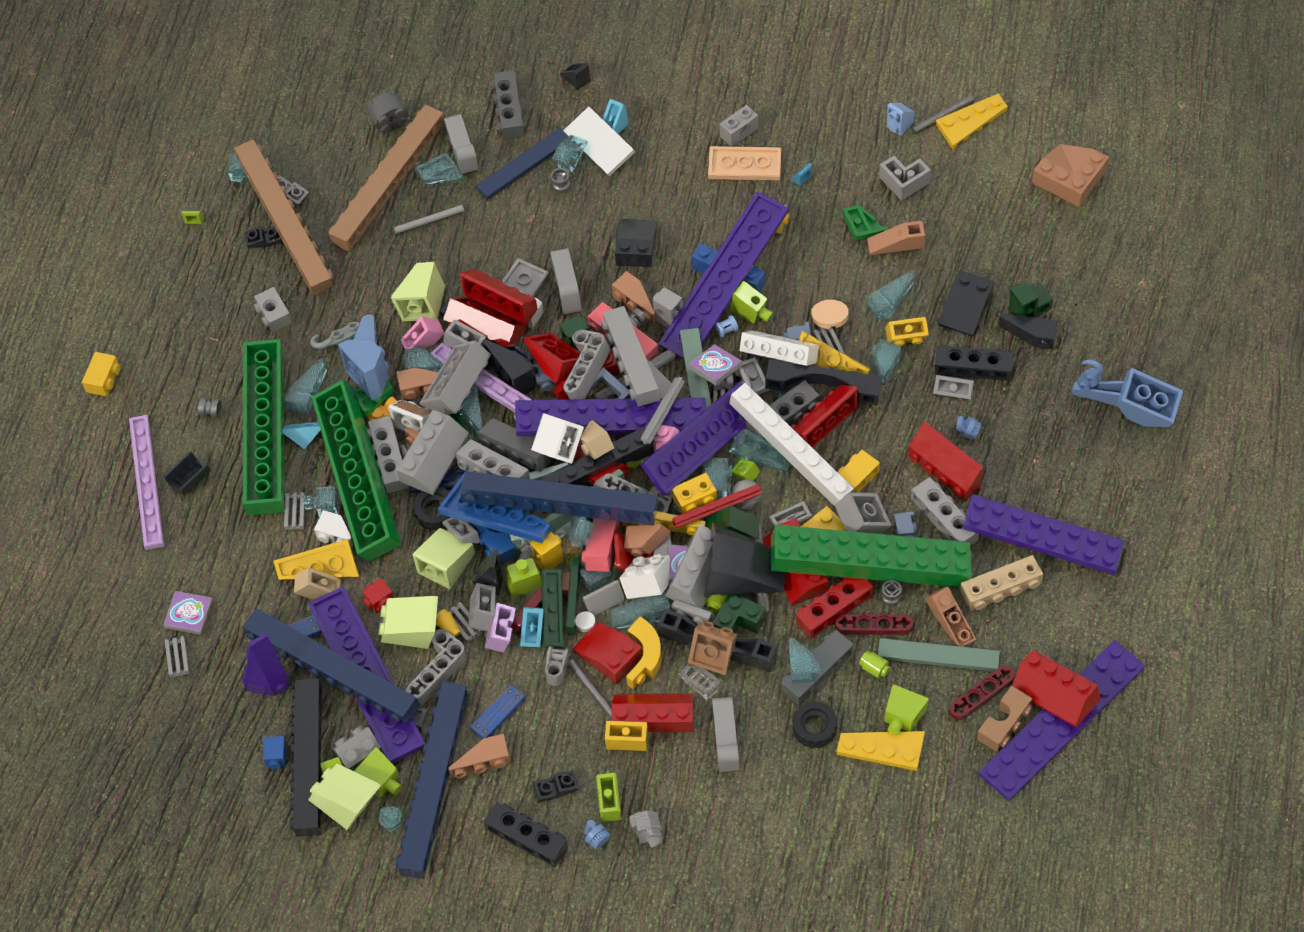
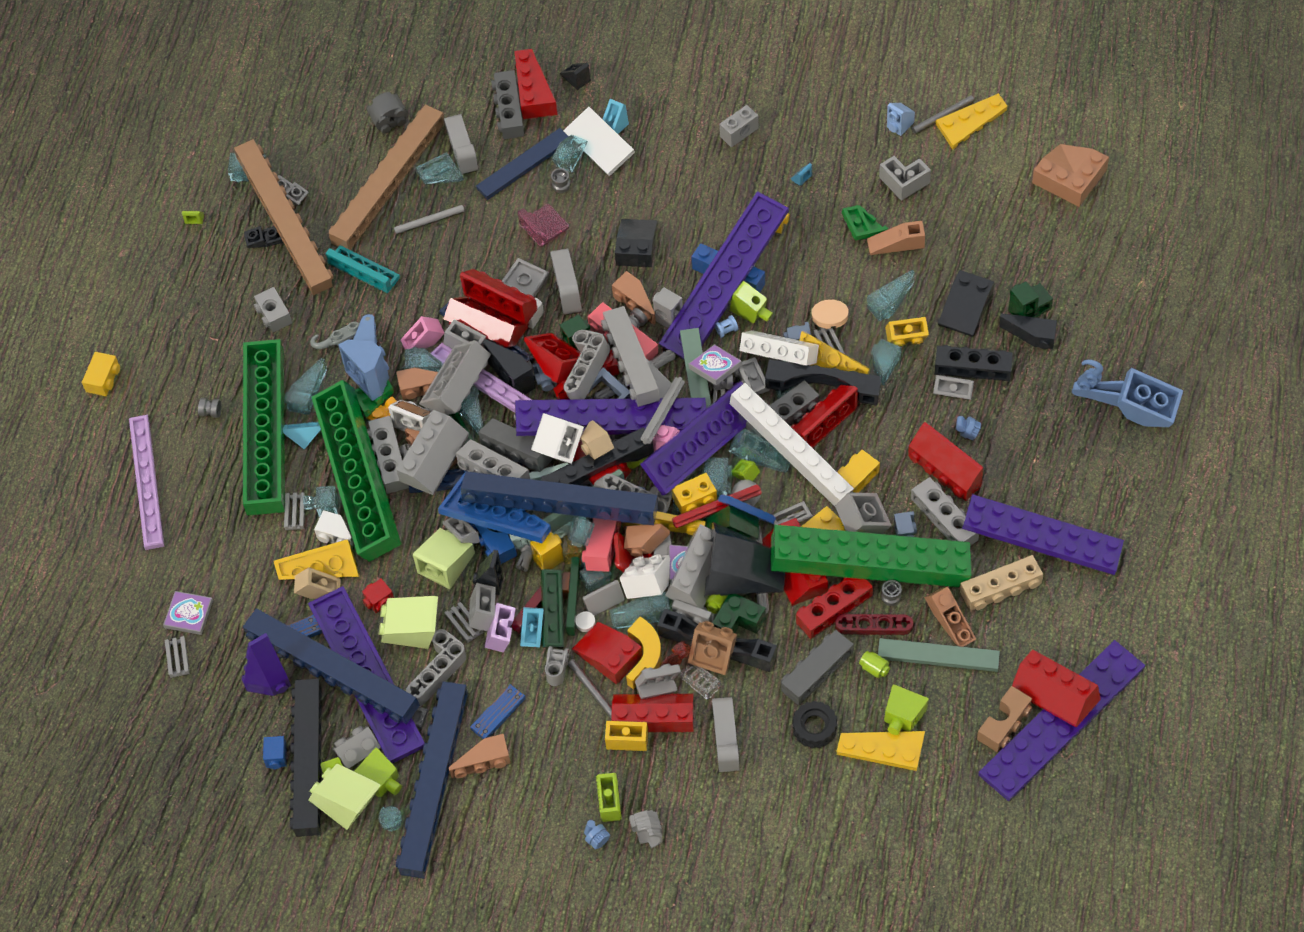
black bracket [163,451,211,495] -> none
yellowish green slope [391,262,445,321] -> none
black tyre [413,487,451,531] -> none
yellow cone [436,609,461,637] -> none
black brick [483,802,568,868] -> none
lime torso [505,558,541,599] -> none
black slope [532,770,579,803] -> none
light nougat tile [708,146,781,180] -> none
clear light blue slope [788,638,820,683] -> none
dark red beam [949,666,1014,721] -> none
none -> teal fence [325,245,400,293]
none -> red wedge [514,49,558,119]
none -> clear pink bracket [517,204,569,247]
none -> light grey bracket [635,664,681,699]
none -> clear red plate [660,641,691,666]
none -> blue tile [718,494,776,524]

